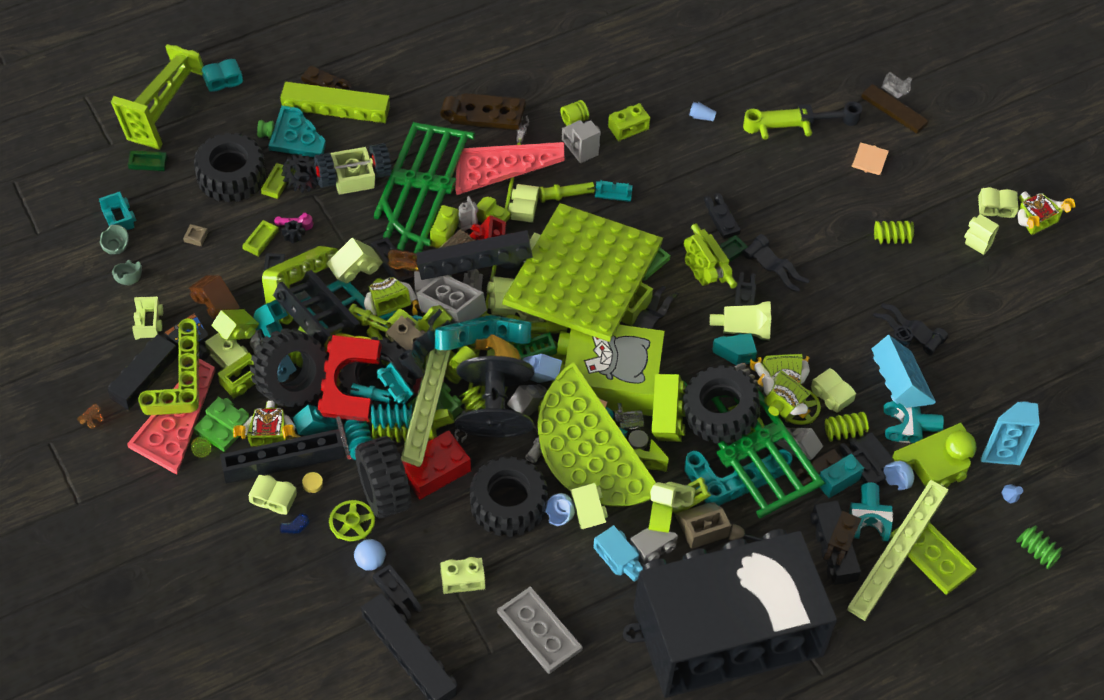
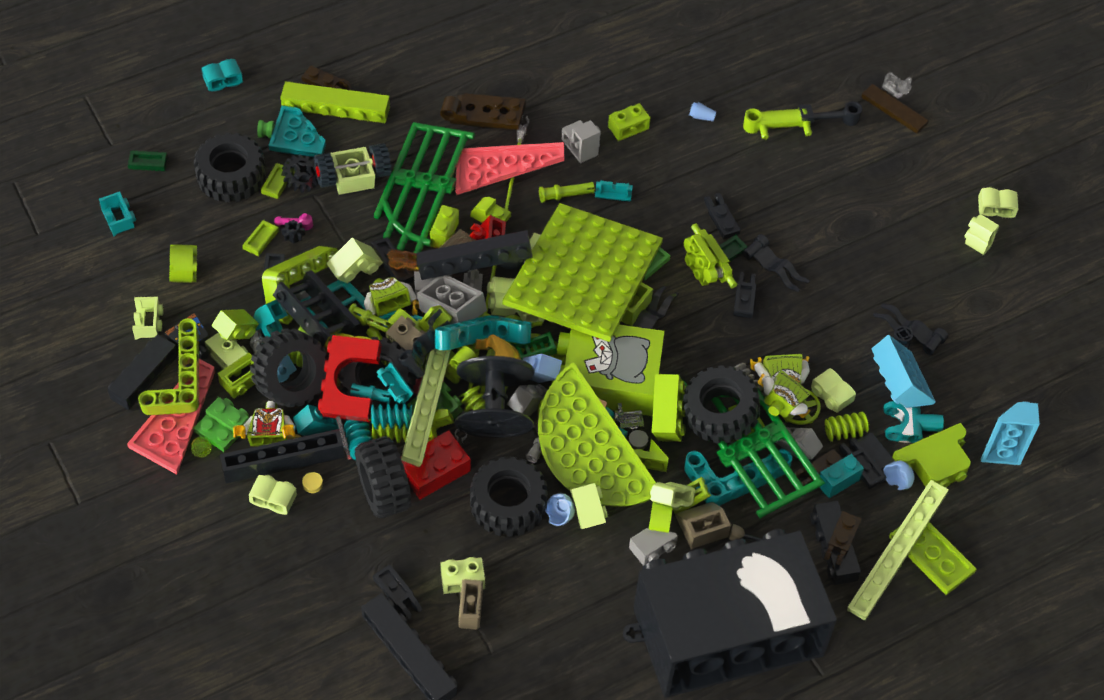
clear orange tile [77,403,104,429] -> none
sand green hair [100,225,129,255] -> none
lime piece [111,44,204,150] -> none
sand green hair [112,260,142,286] -> none
dark tan tile [183,224,208,247] -> none
reddish brown brick [189,275,240,319] -> none
clear blue arm [280,513,309,534] -> none
lime wheel [329,500,375,541] -> none
light blue hair [354,539,386,570] -> none
light grey hinge [459,196,478,231] -> none
light grey plate [497,586,582,674] -> none
yellowish green brick [508,184,539,223] -> none
lime pin [531,320,568,334] -> none
lime piece [561,100,589,126] -> none
medium azure hinge [593,526,643,581] -> none
yellowish green piece [710,301,771,341] -> none
teal slope [712,333,757,365] -> none
teal connector [849,482,893,541] -> none
light nougat piece [852,143,888,175] -> none
lime piece [874,221,914,244] -> none
lime hair [945,430,976,461] -> none
medium blue rock [1002,484,1023,503] -> none
bright green piece [1016,525,1062,570] -> none
torso [1017,192,1075,235] -> none
none -> lime brick [169,245,197,283]
none -> dark tan brick [459,579,483,629]

